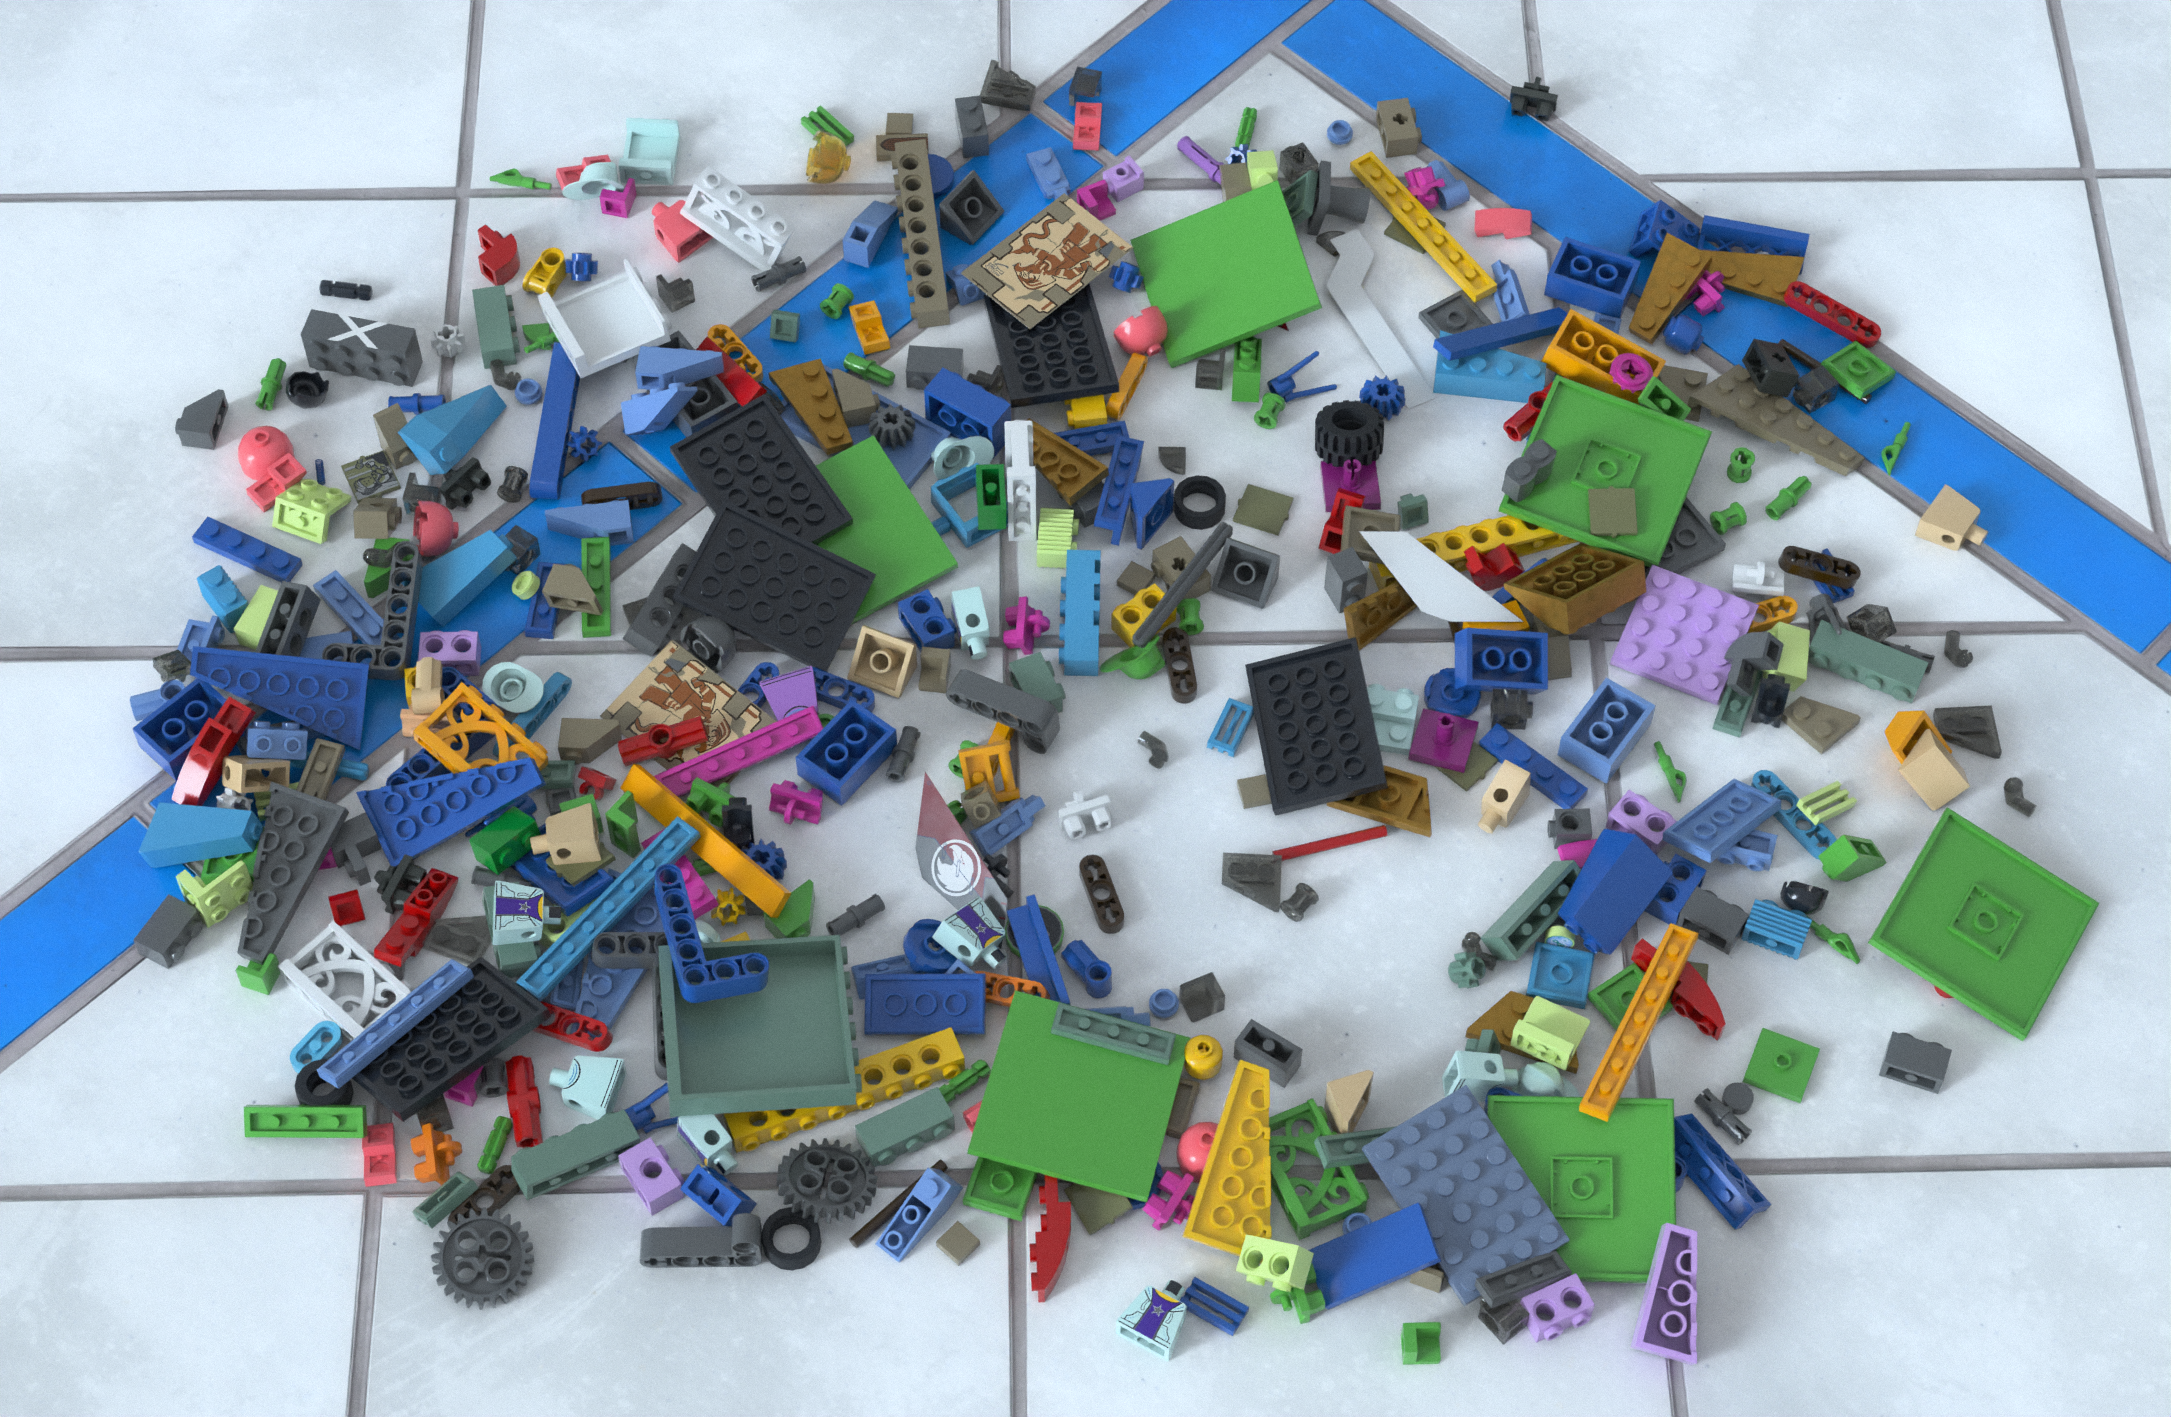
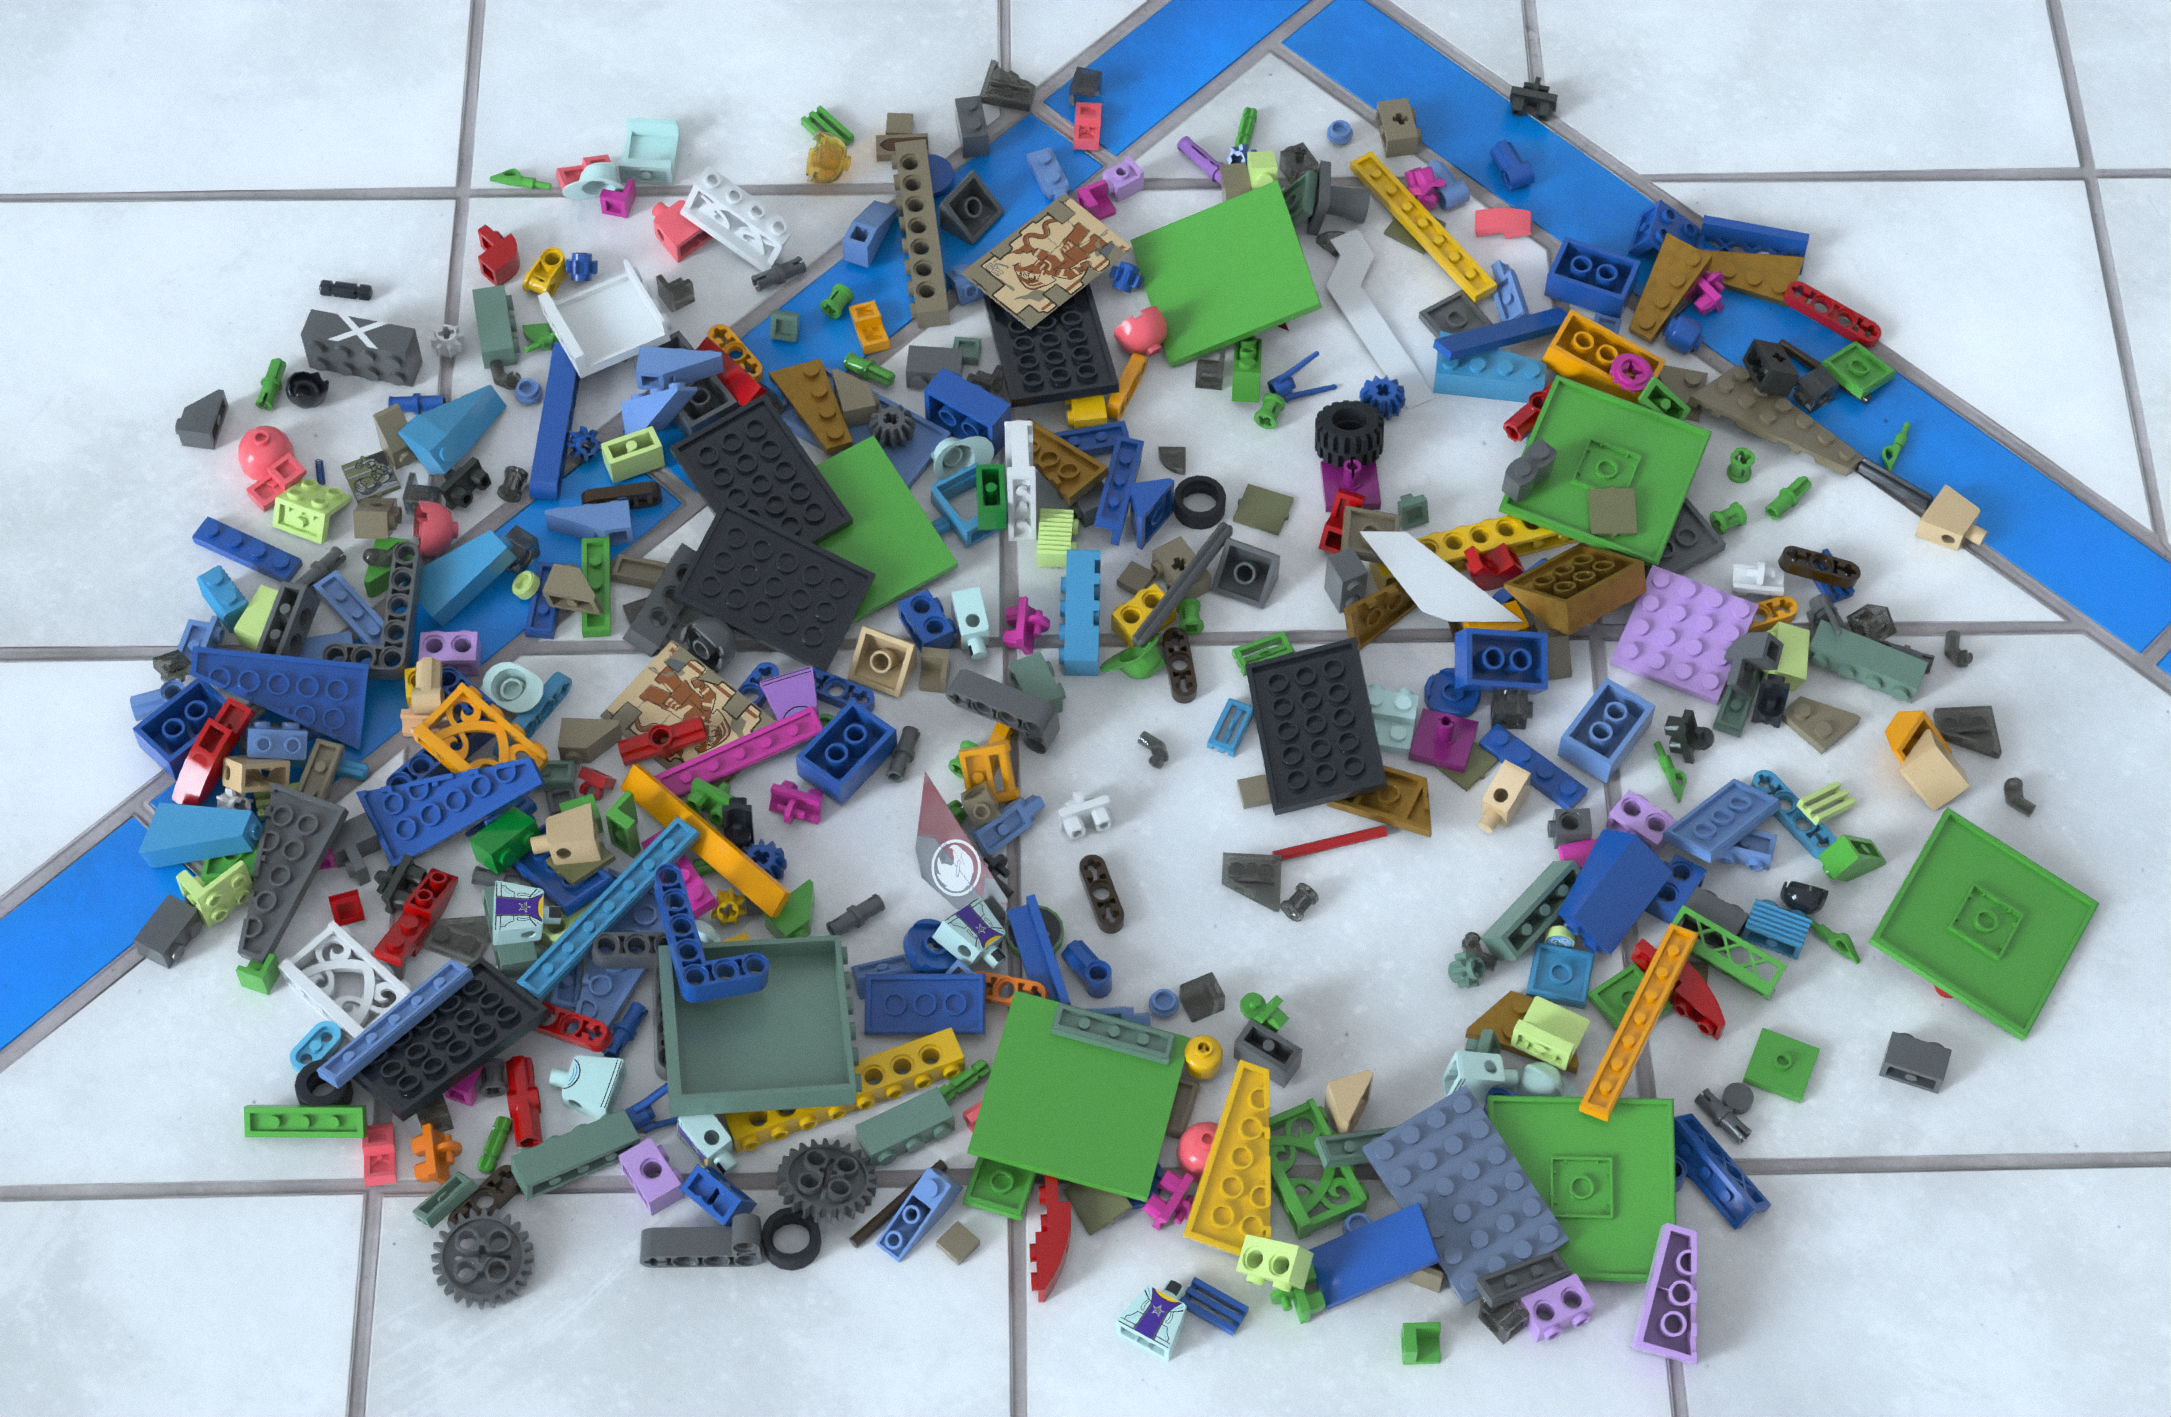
none -> dark grey pin [295,546,346,590]
none -> yellowish green brick [601,426,665,484]
none -> blue pin [601,1002,648,1058]
none -> dark tan tile [611,554,668,589]
none -> sand green tile [953,337,982,366]
none -> bright green tile [1232,631,1295,676]
none -> bright green hips [1239,992,1290,1033]
none -> blue piece [1490,140,1535,191]
none -> pearl dark grey hips [1664,709,1715,764]
none -> bright green fence [1672,905,1787,1001]
none -> black axle [1857,458,1934,510]

